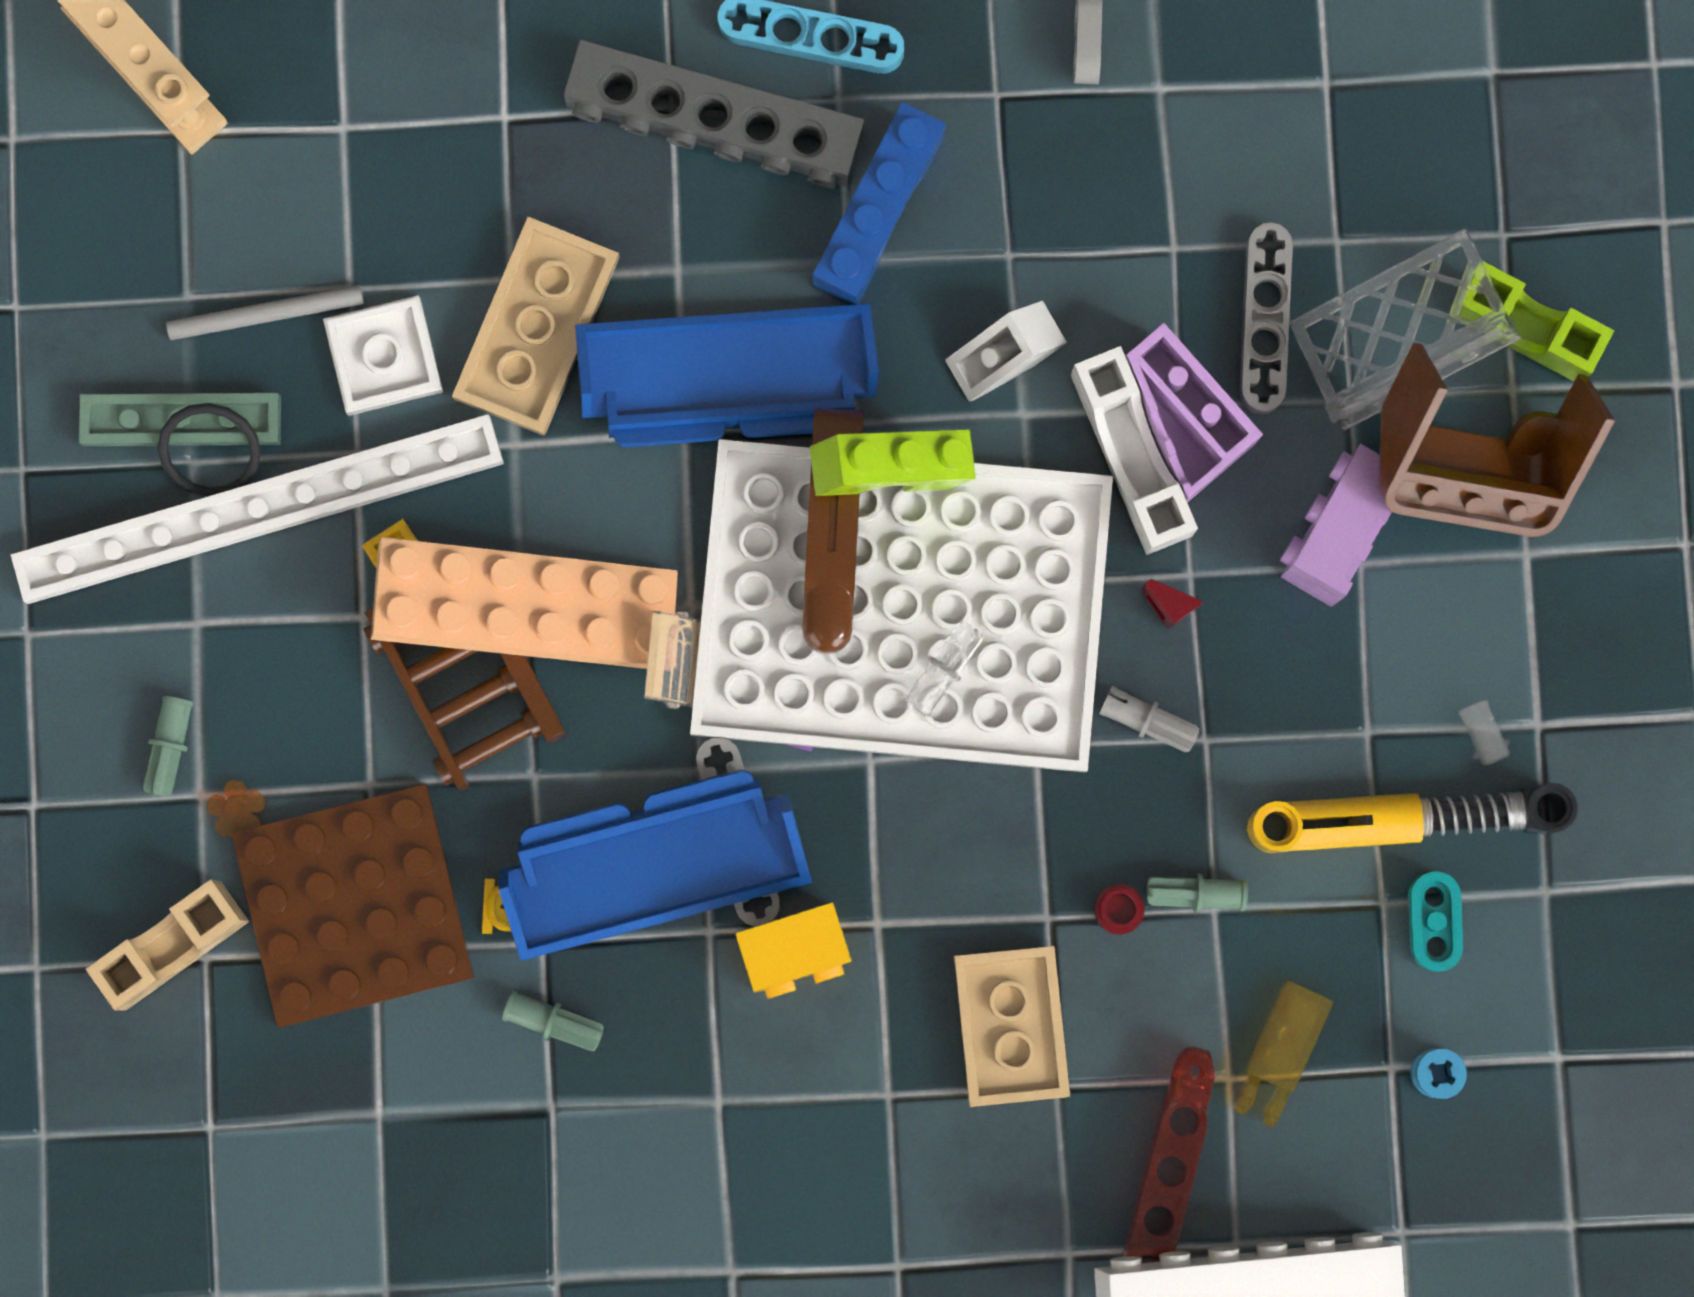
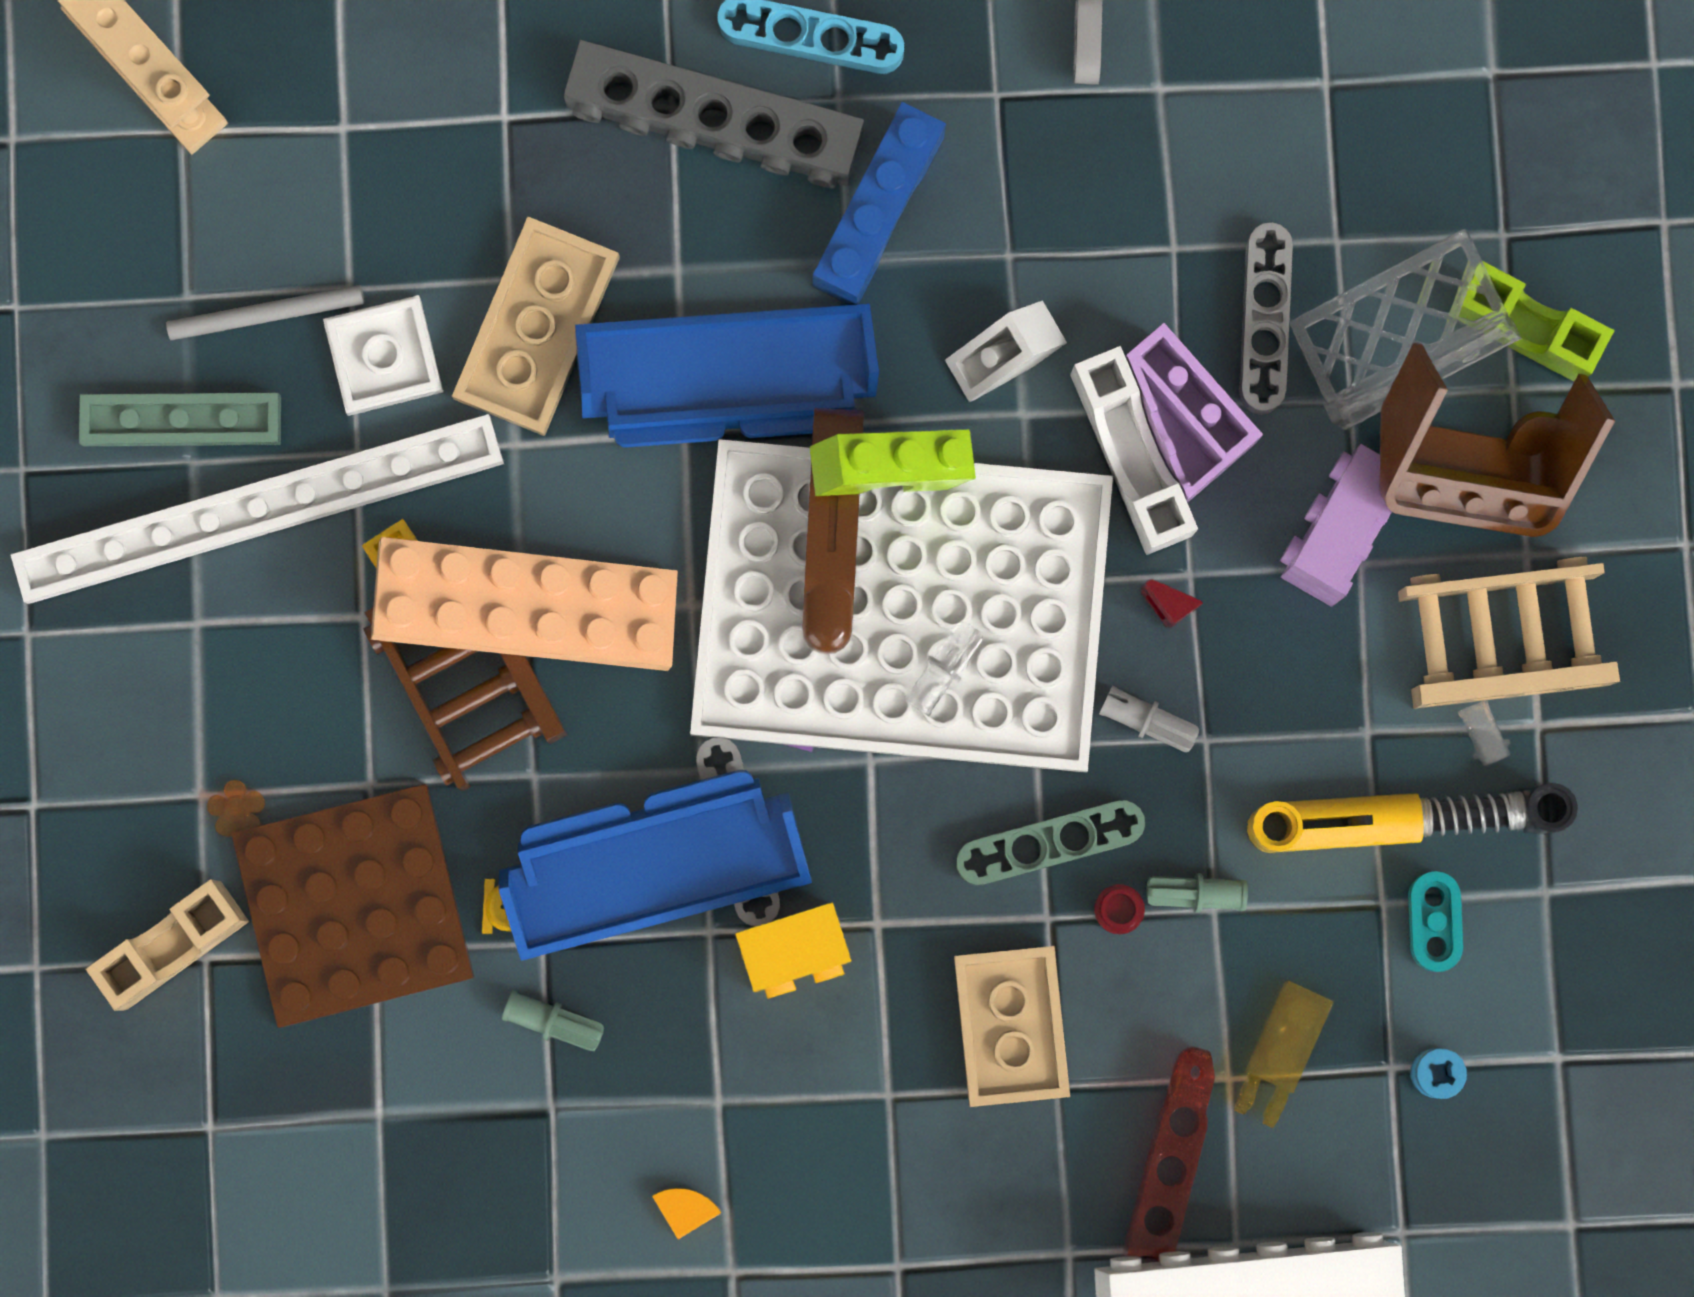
sand green axle [143,696,194,797] -> none
black piece [157,403,261,497] -> none
clear piece [644,611,701,709] -> none
none -> light orange tile [652,1188,722,1239]
none -> sand green beam [956,800,1145,886]
none -> tan fence [1398,557,1620,709]

